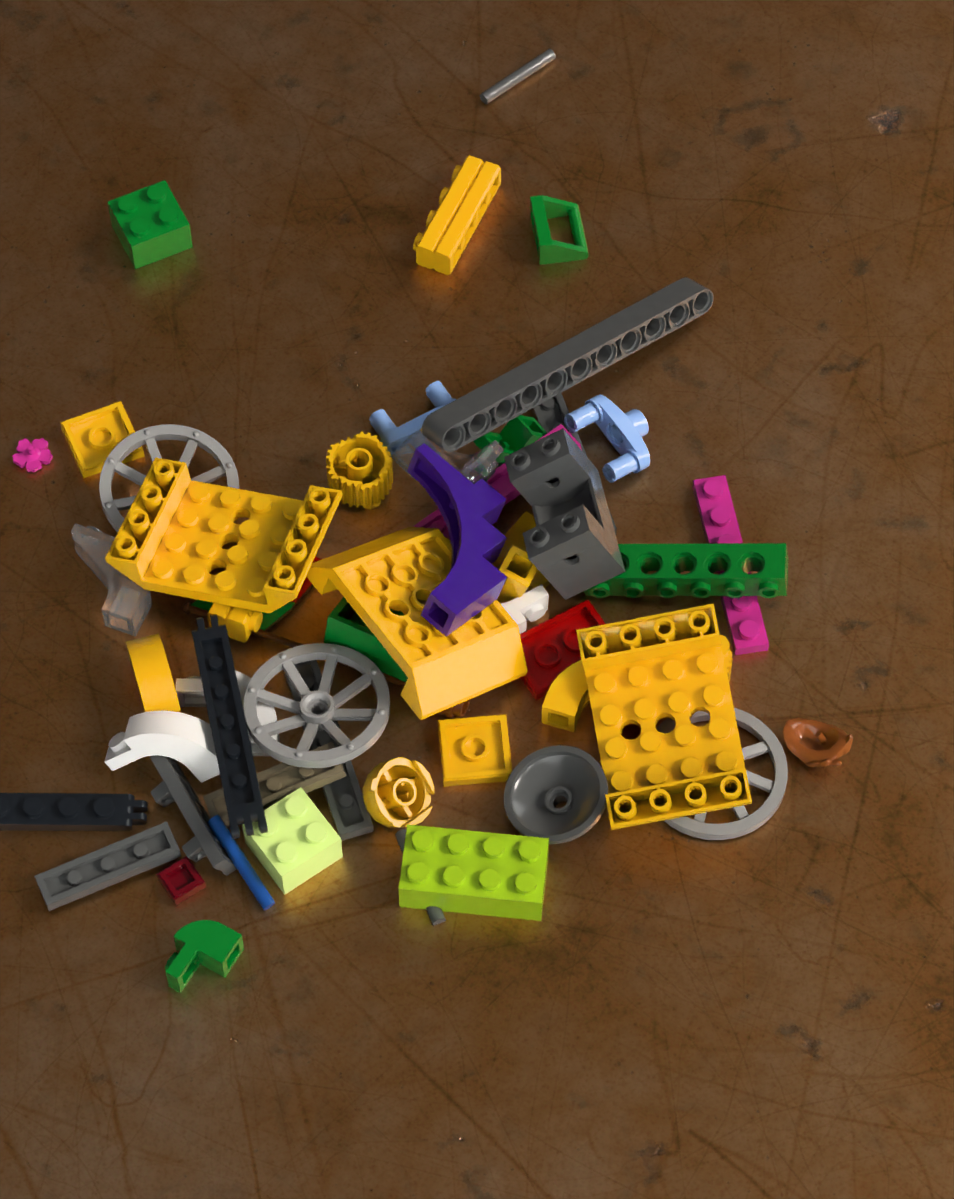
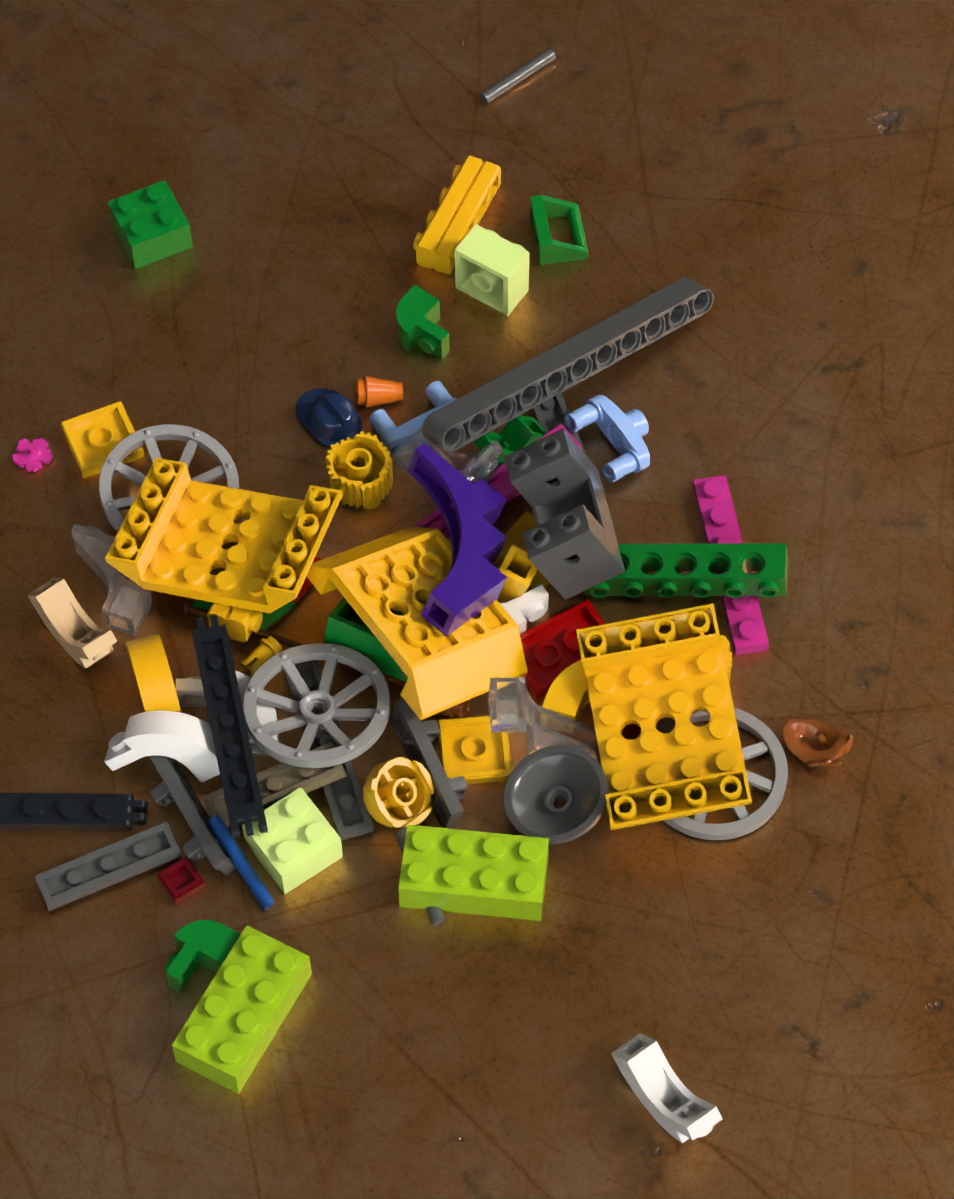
none -> tan arch [27,577,117,668]
none -> lime brick [172,925,312,1094]
none -> yellow pin [239,636,284,678]
none -> dark blue piece [295,388,362,447]
none -> orange cone [354,376,403,408]
none -> dark grey hinge [390,699,468,829]
none -> green brick [396,285,450,359]
none -> yellowish green brick [455,224,529,316]
none -> clear arch [488,677,598,762]
none -> white arch [611,1033,723,1143]

